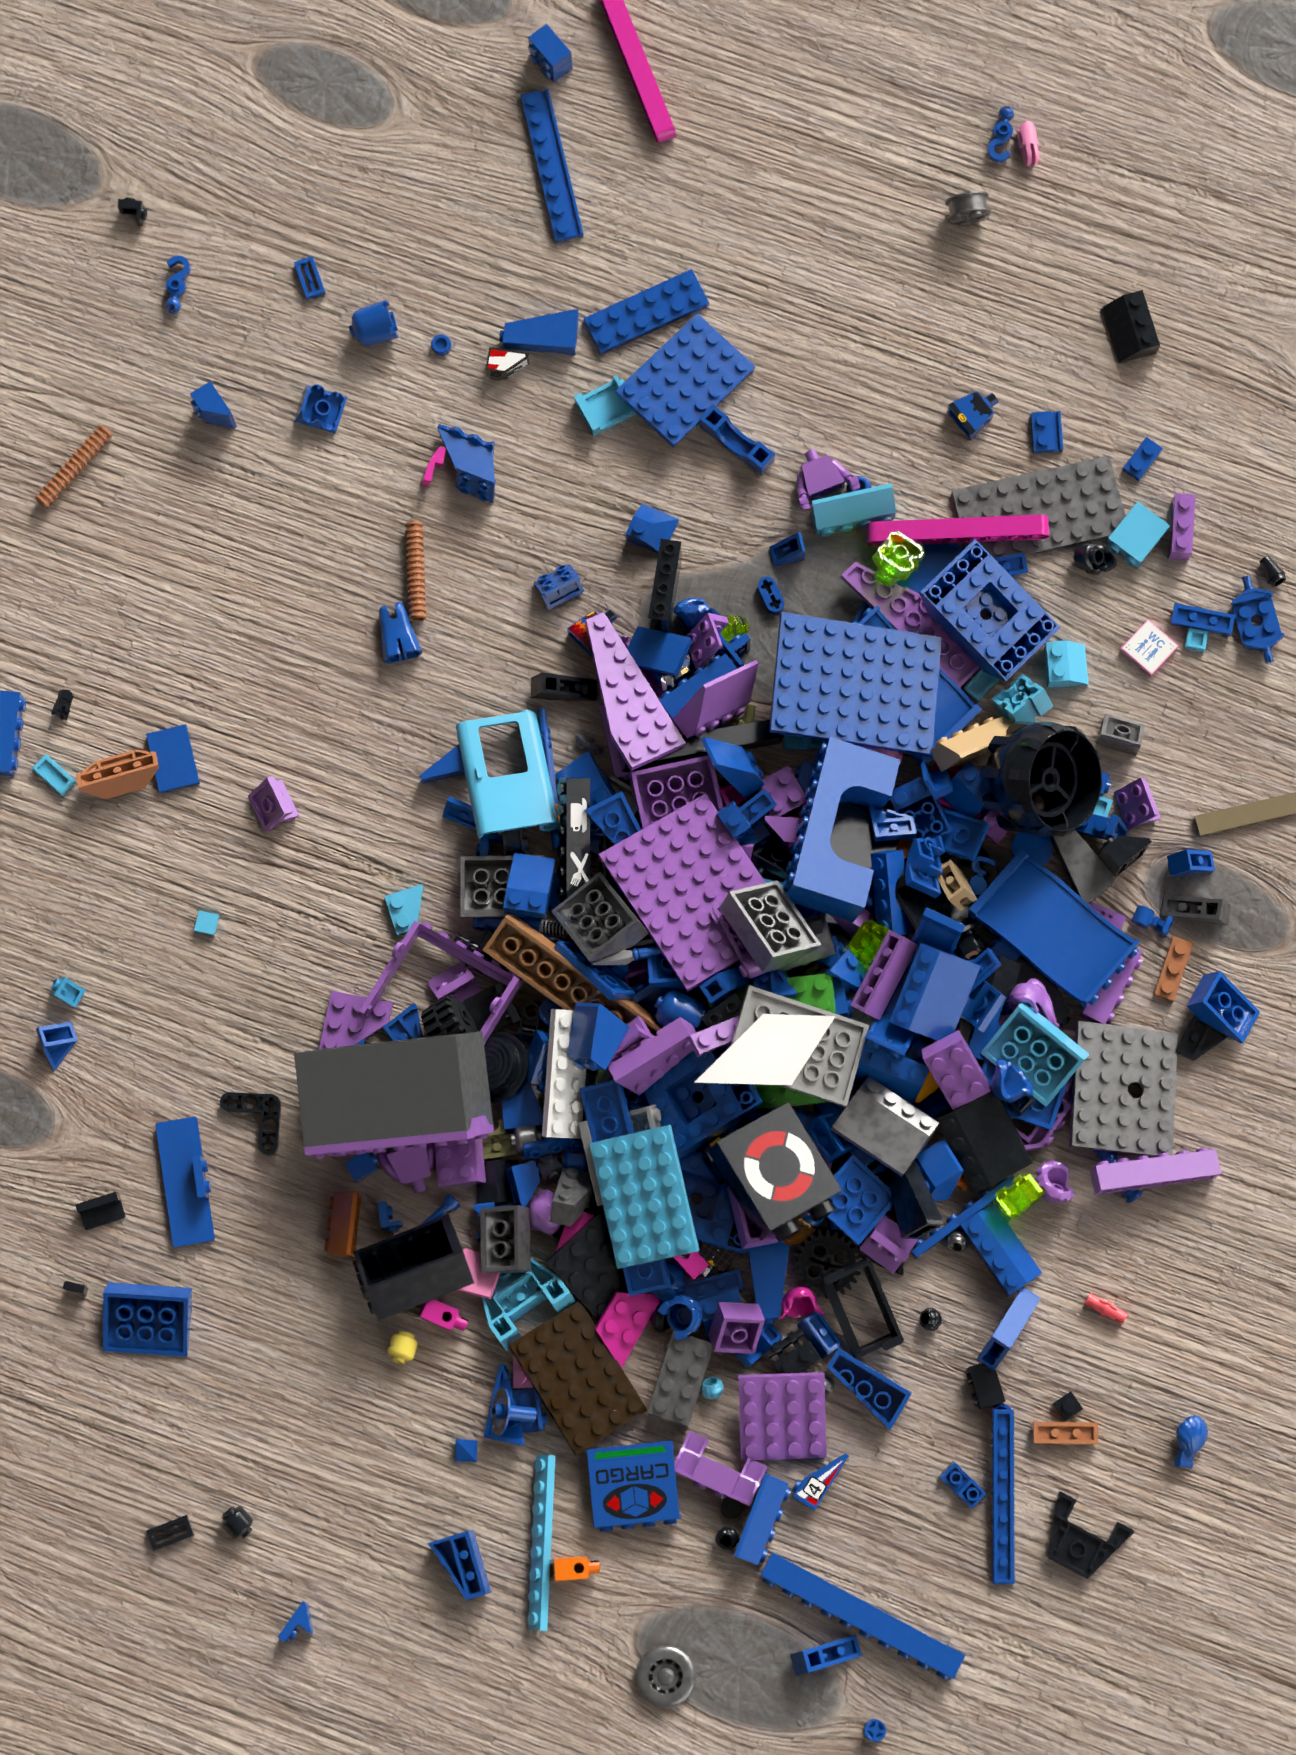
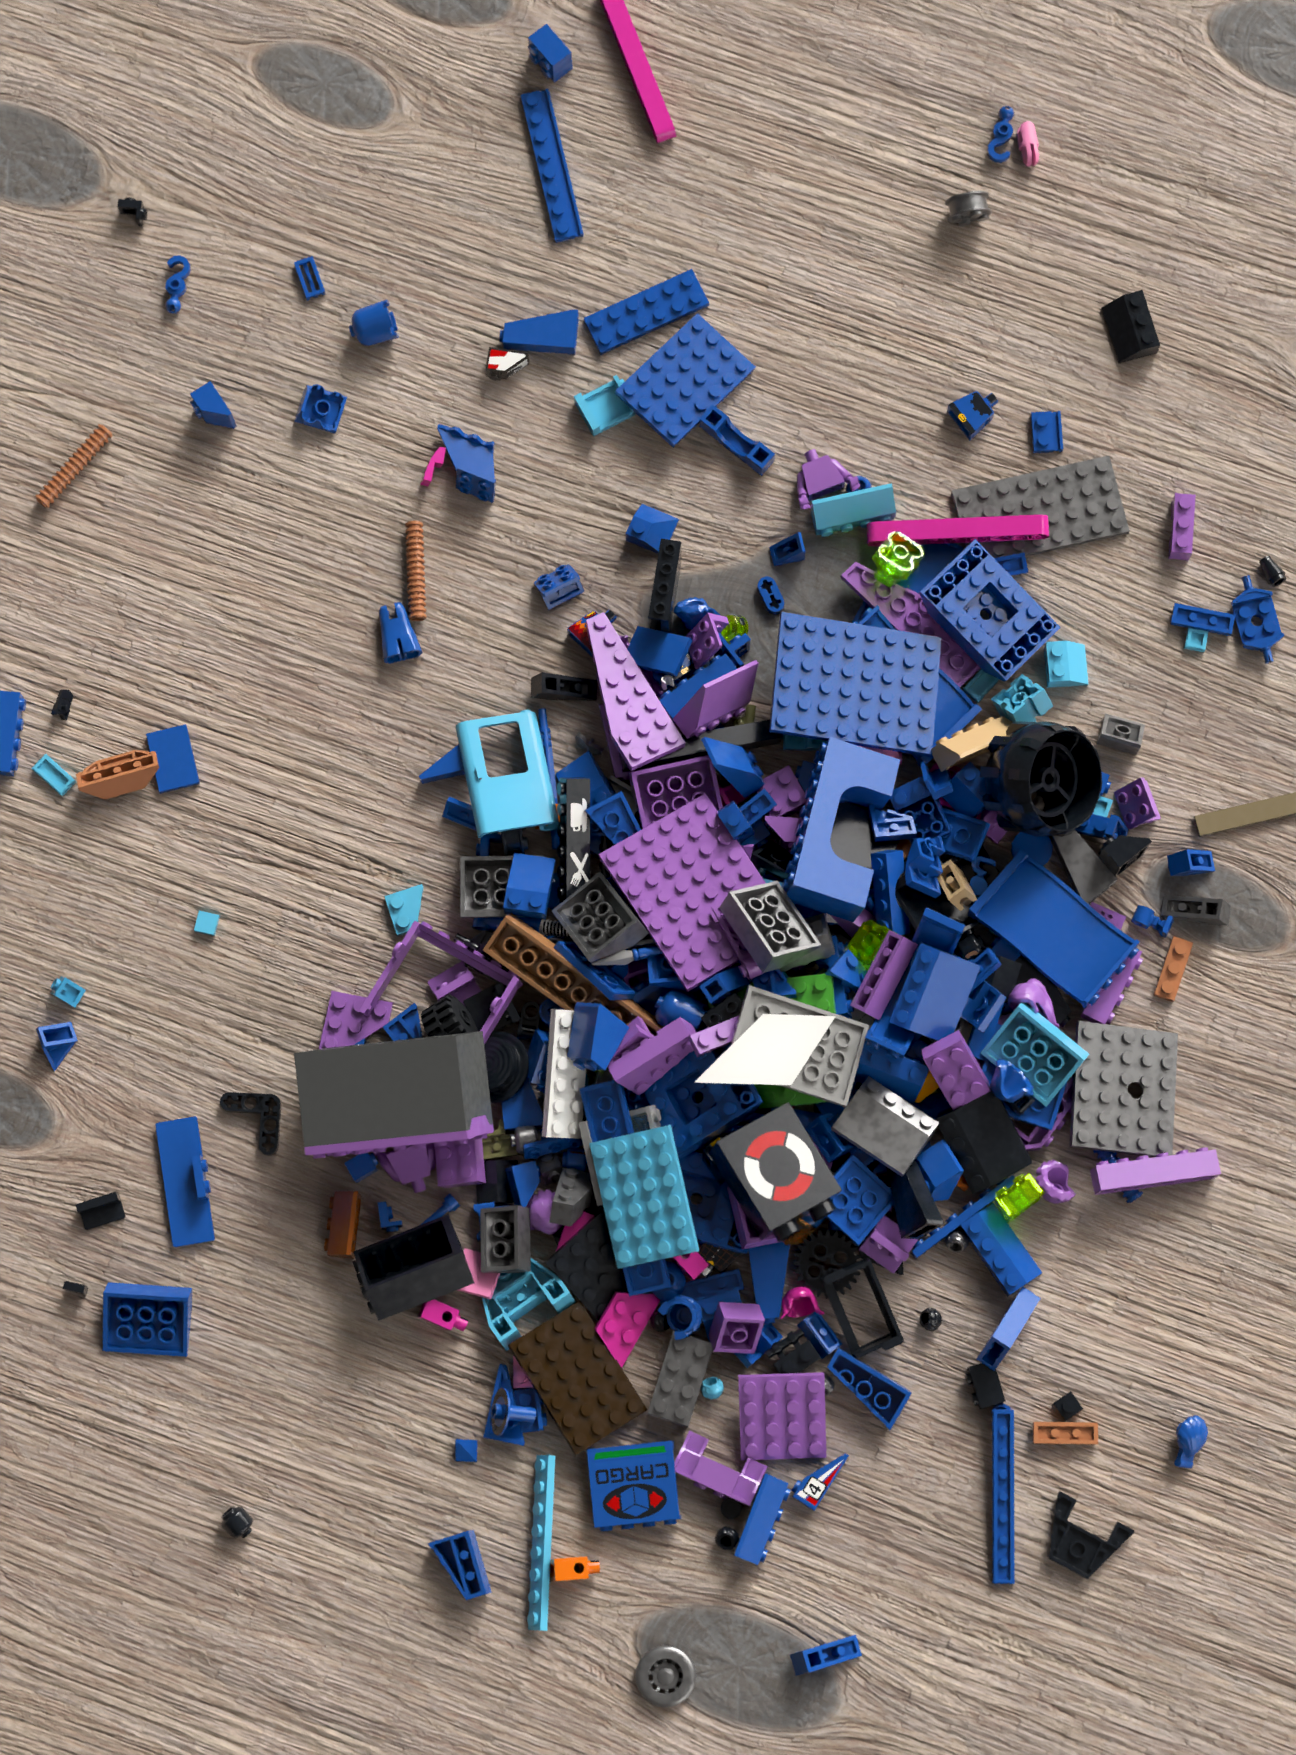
black tile [146,1515,195,1551] -> none
medium lavender bracket [248,776,299,832] -> none
blue slope [278,1601,313,1642] -> none
light yellow head [387,1331,418,1364] -> none
blue tile [431,334,452,356] -> none
blue brick [760,1552,966,1680] -> none
blue wheel [864,1719,886,1742] -> none
blue slope [938,1461,987,1509] -> none
black head [1073,544,1117,575] -> none
coral pin [1084,1293,1128,1325] -> none
medium azure panel [1106,502,1170,568] -> none
white tile [1120,619,1179,676] -> none
blue plate [1122,437,1163,482] -> none
black wing [1176,1015,1228,1061] -> none
blue slope [1186,971,1260,1044] -> none

